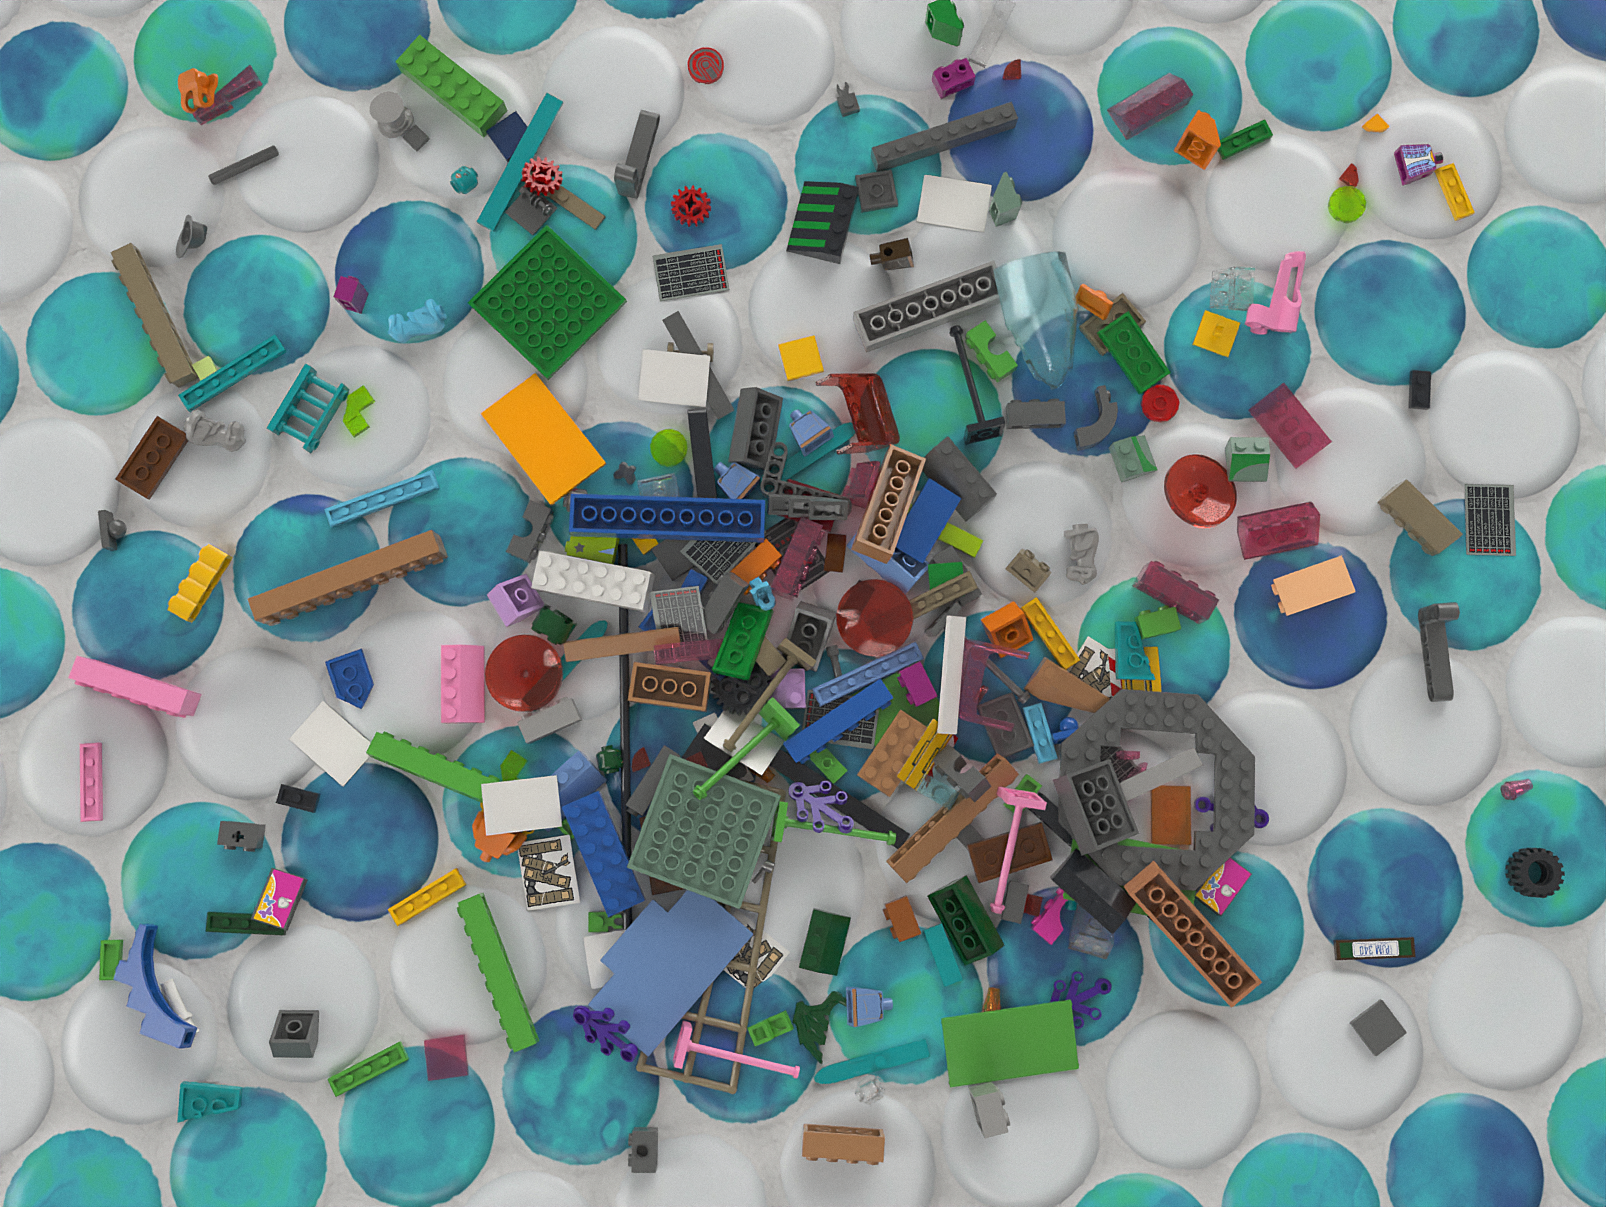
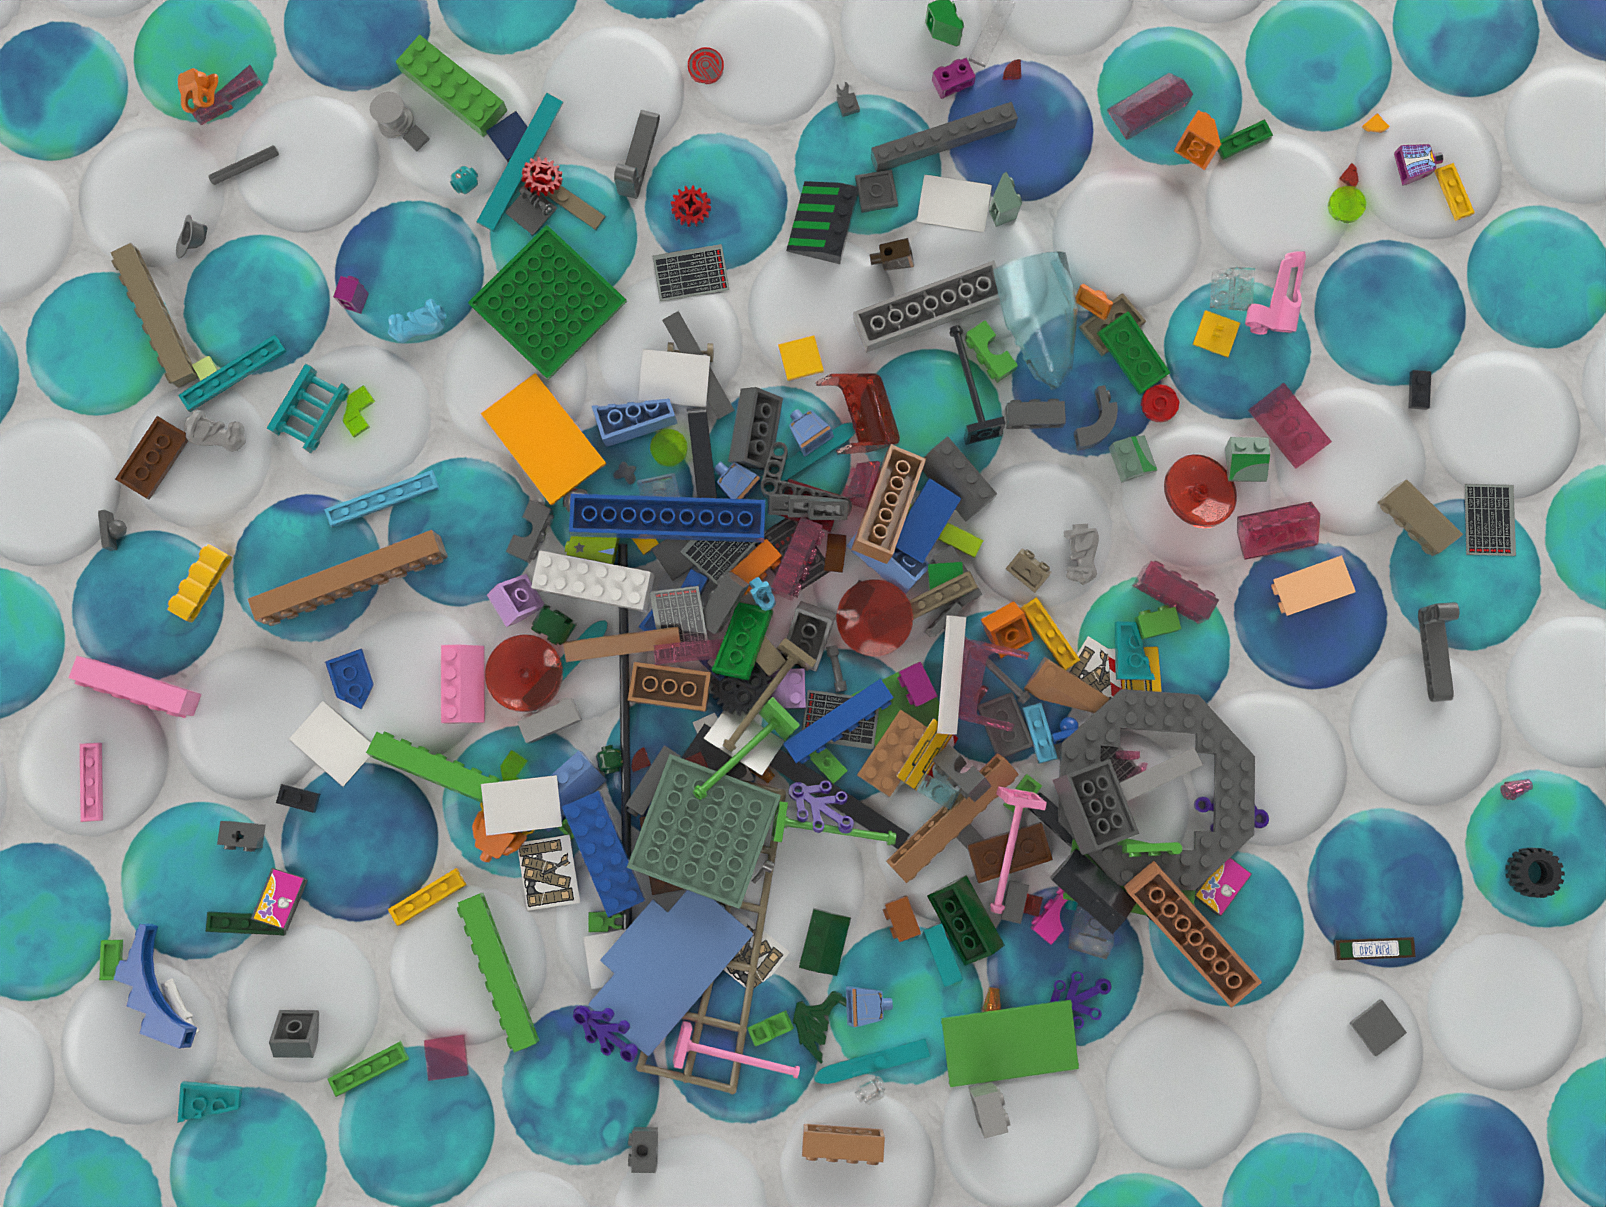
medium blue tile [812,642,924,707] -> none
clear orange tile [1150,785,1191,845] -> none
none -> medium blue wedge [592,399,678,447]
none -> bright green plate [1122,842,1182,857]

